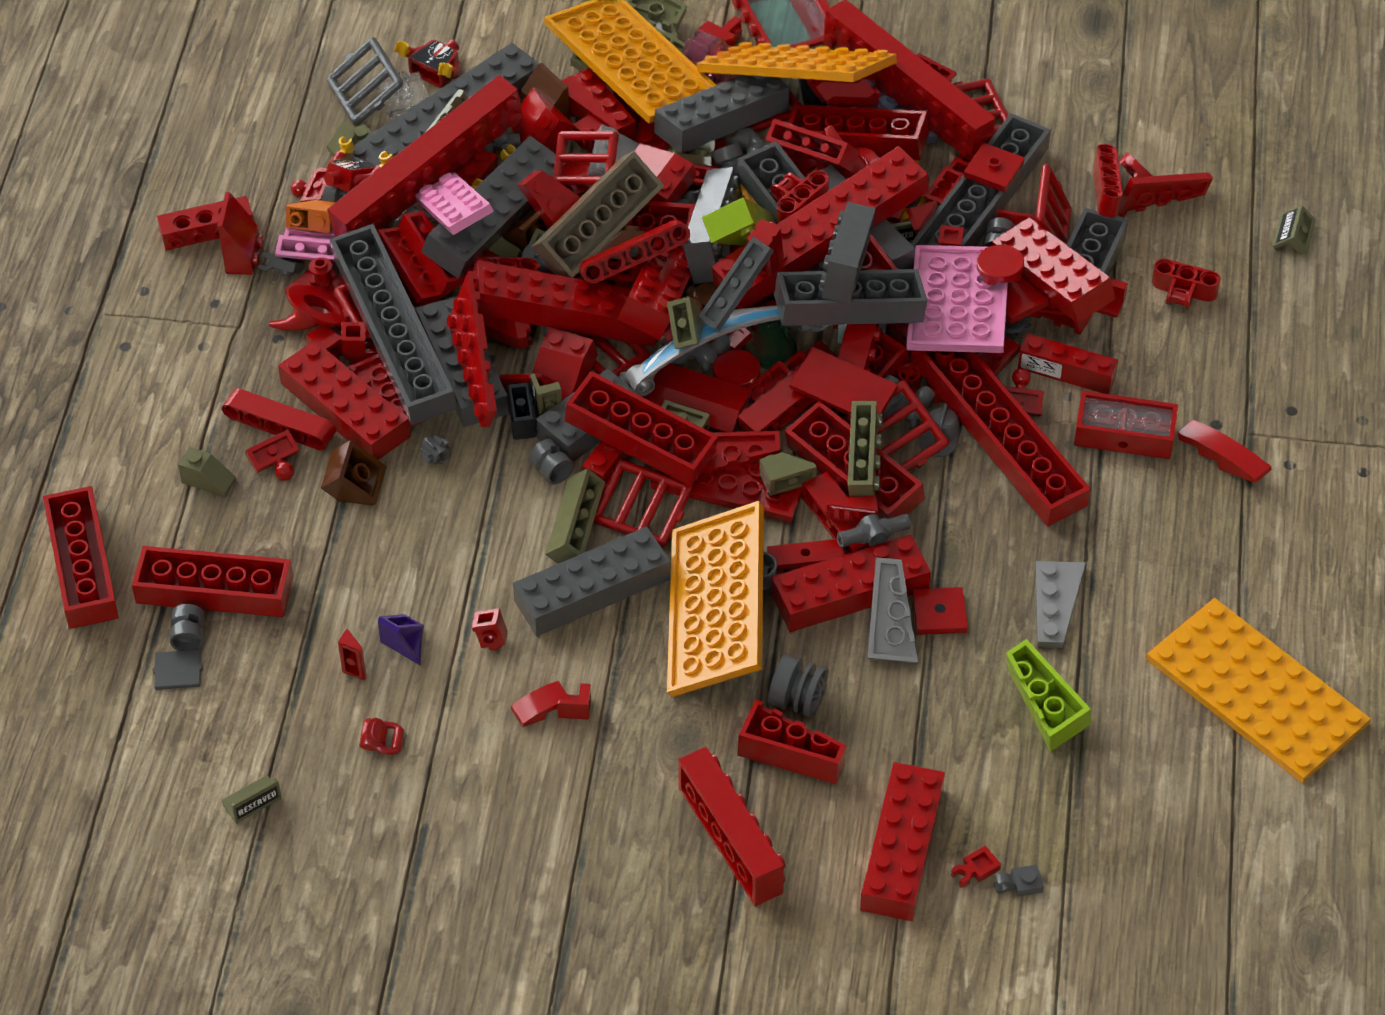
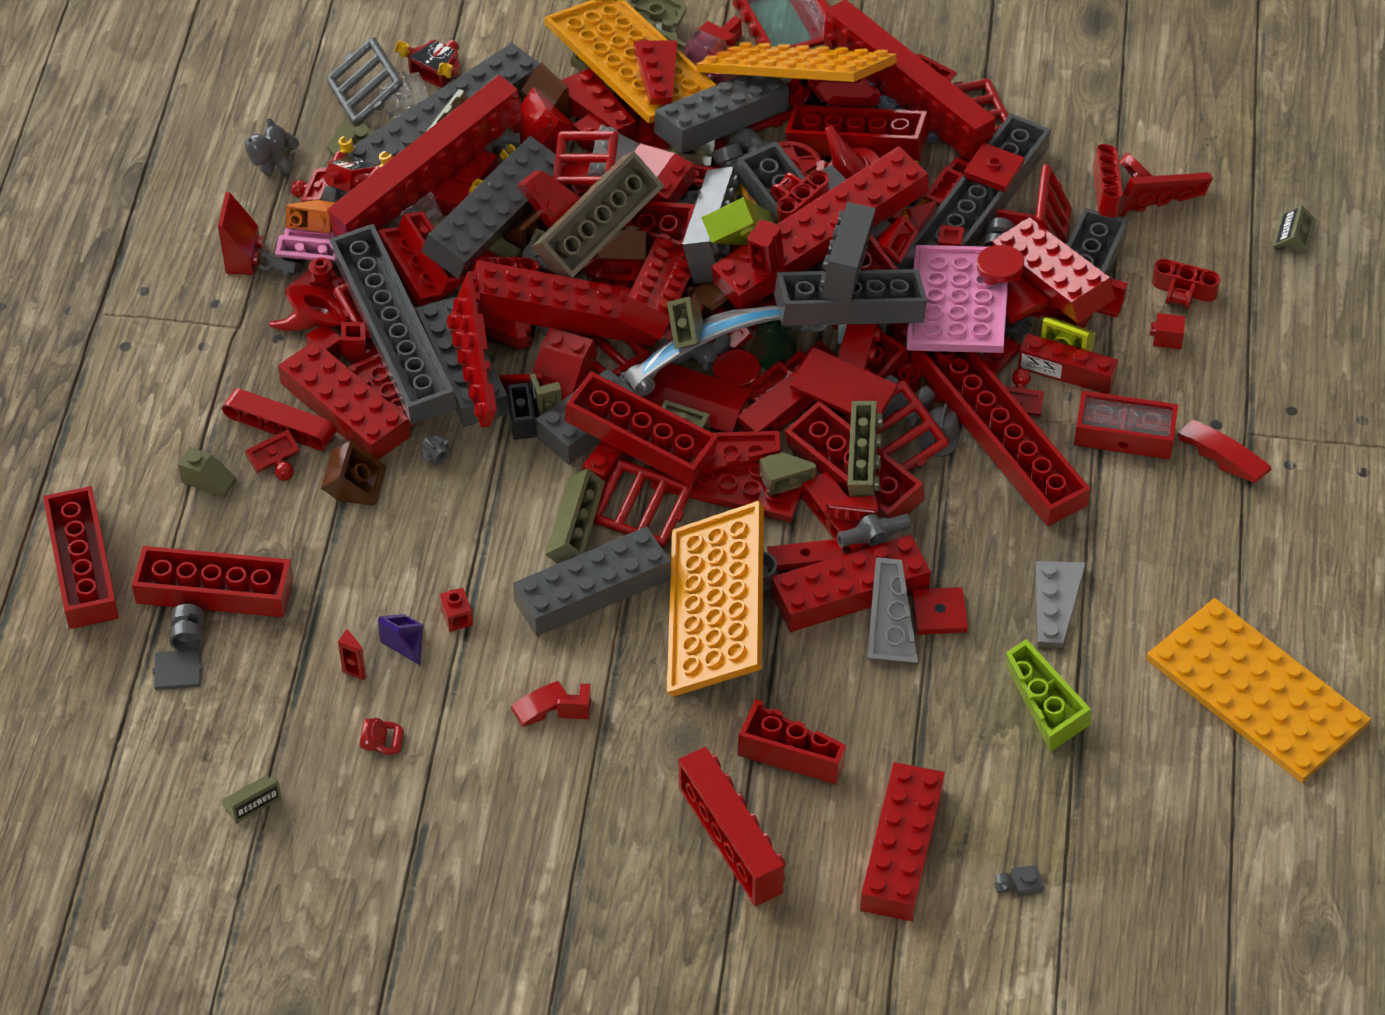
red brick [157,195,253,251] -> none
bright pink plate [415,172,494,235] -> none
red brick [472,608,508,650] -> none
dark grey wheel [528,439,574,485] -> none
red beam [579,220,690,284] -> none
dark grey plate [698,237,774,331] -> none
red brick [765,119,860,172] -> none
dark grey wheel [768,654,829,719] -> none
red plate [951,845,1001,888] -> none
none -> dark grey animal [244,118,299,175]
none -> red brick [439,588,473,632]
none -> red wing [633,40,677,105]
none -> red brick [784,78,811,105]
none -> red slope [876,215,919,264]
none -> neon yellow slope [1041,317,1096,352]
none -> red brick [1149,313,1186,349]

